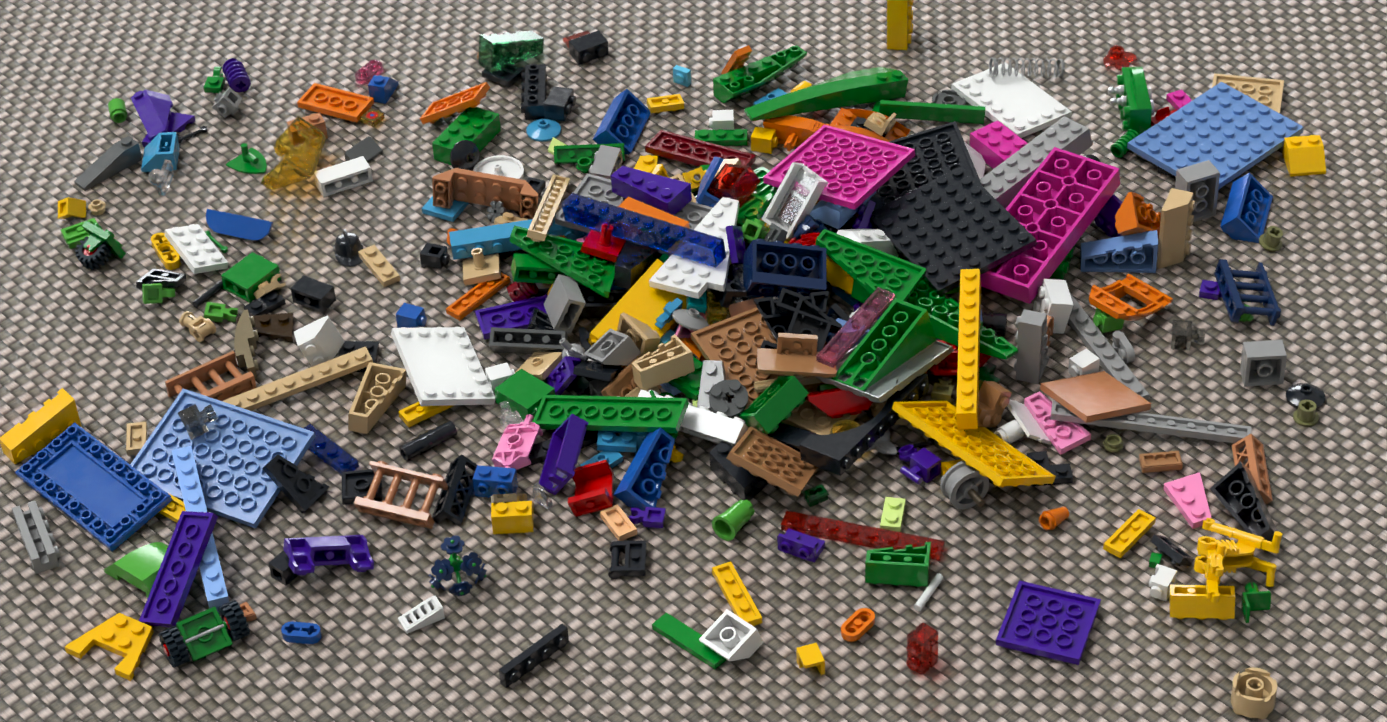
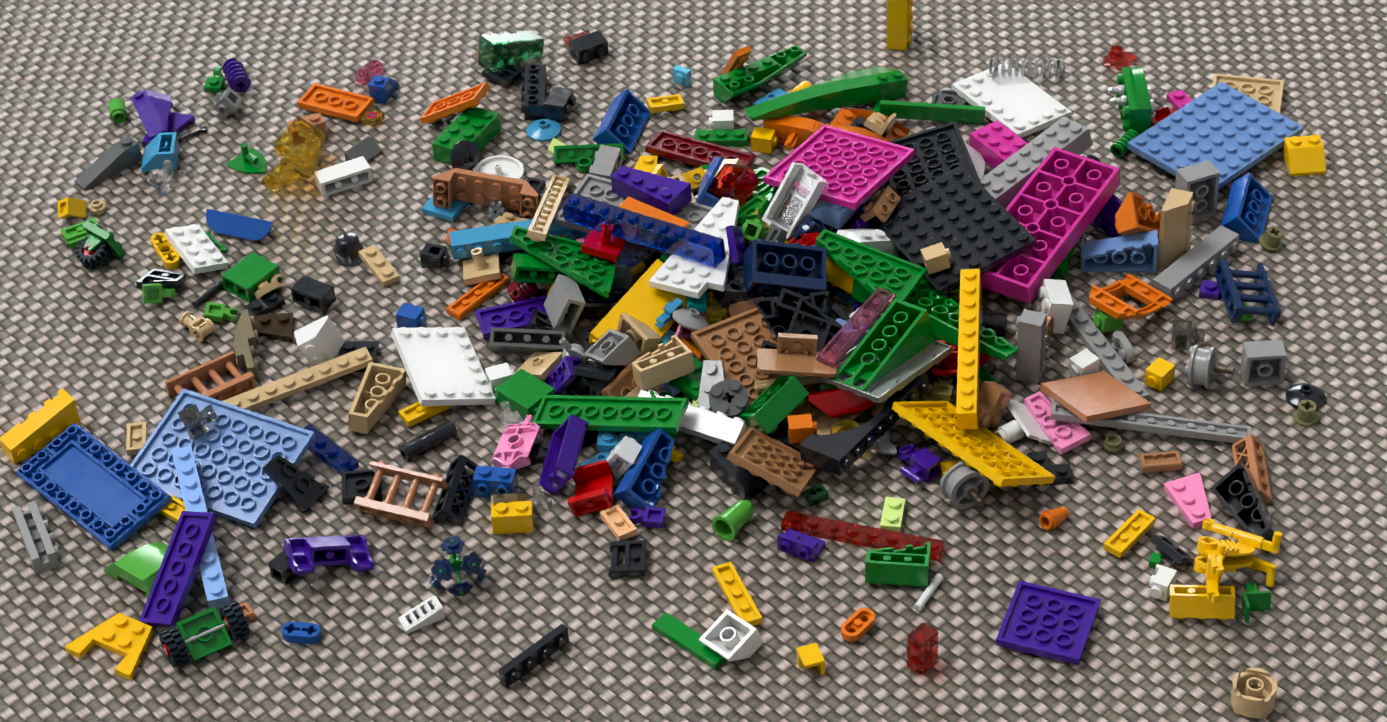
none -> white brick [606,436,642,479]
none -> orange brick [787,414,817,444]
none -> medium nougat bracket [860,186,901,223]
none -> tan brick [920,242,952,275]
none -> yellow brick [1145,357,1175,392]
none -> light grey brick [1152,225,1239,300]
none -> light grey wheel [1185,344,1235,389]

